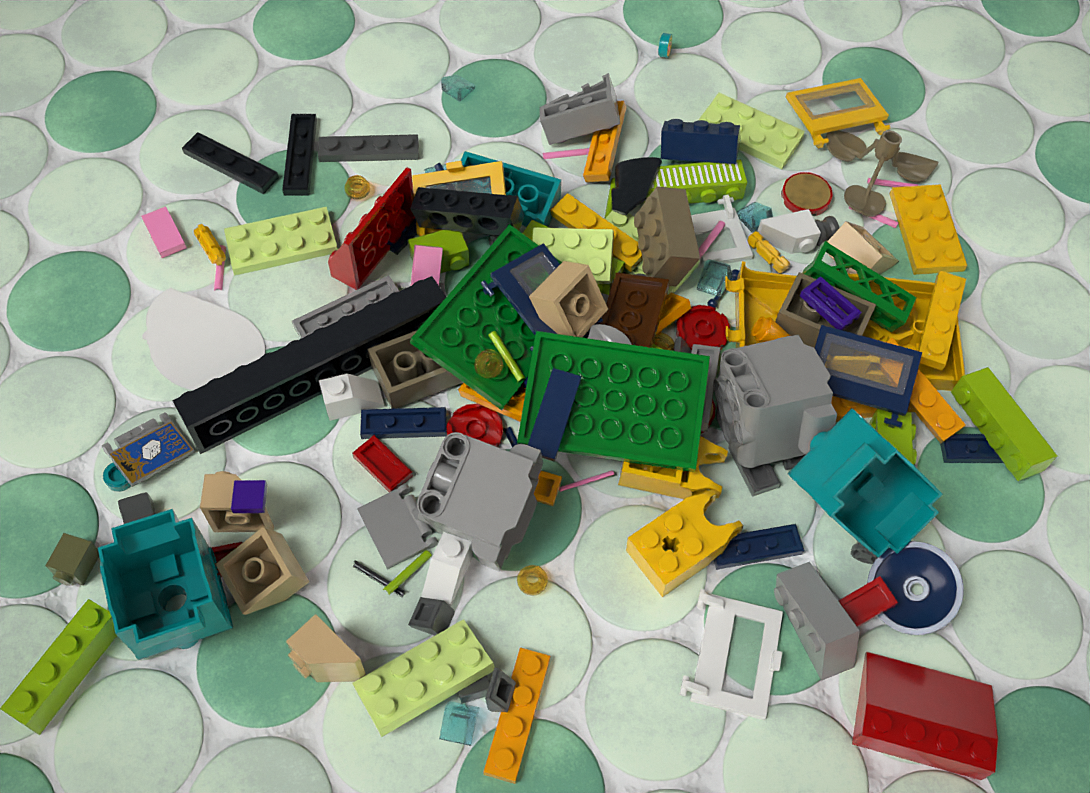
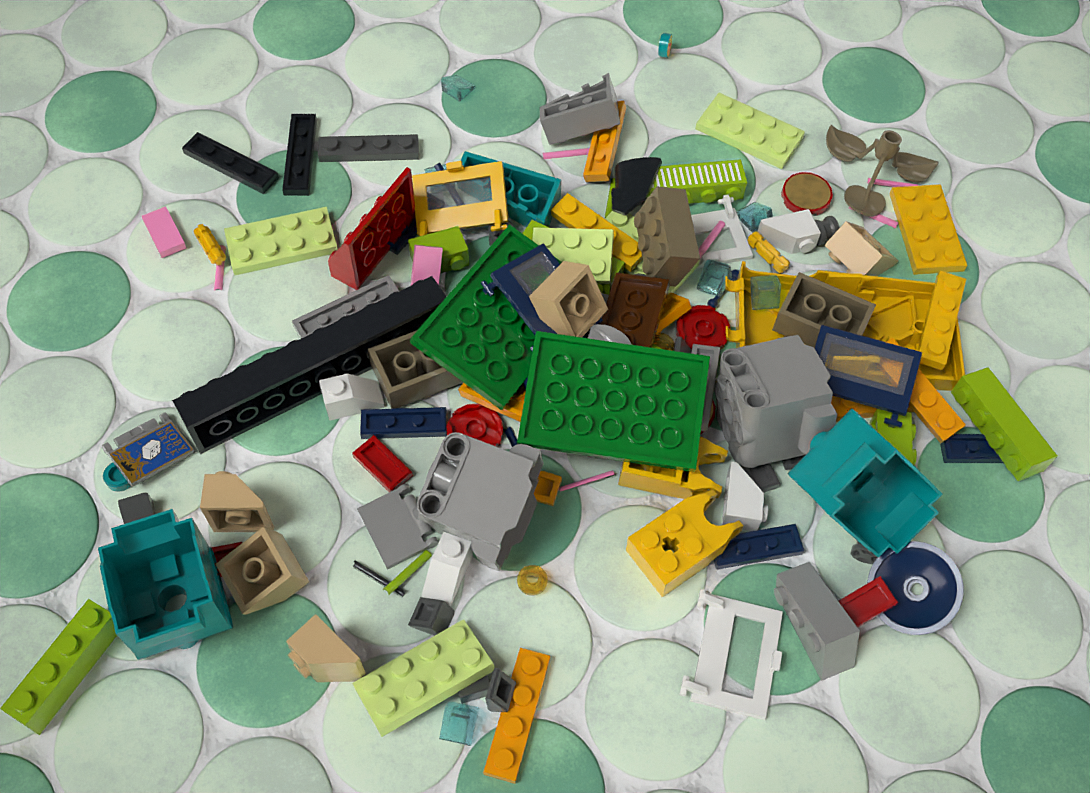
olive brick [45,533,99,586] -> none
white sticker [142,288,265,390] -> none
dark purple tile [231,480,267,513] -> none
clear yellow plate [344,175,370,199] -> none
black brick [410,187,525,235] -> none
clear yellow plate [475,349,503,378] -> none
lime piece [489,331,525,382] -> none
dark blue tile [528,368,581,462] -> none
dark blue slope [661,119,741,164] -> none
light orange cone [751,316,791,343] -> none
piece [785,78,890,148] -> none
dark purple tile [800,276,862,330] -> none
green fence [802,241,917,332] -> none
red slope [852,652,998,780] -> none
none -> white slope [722,462,768,531]
none -> clear light blue slope [750,275,781,310]

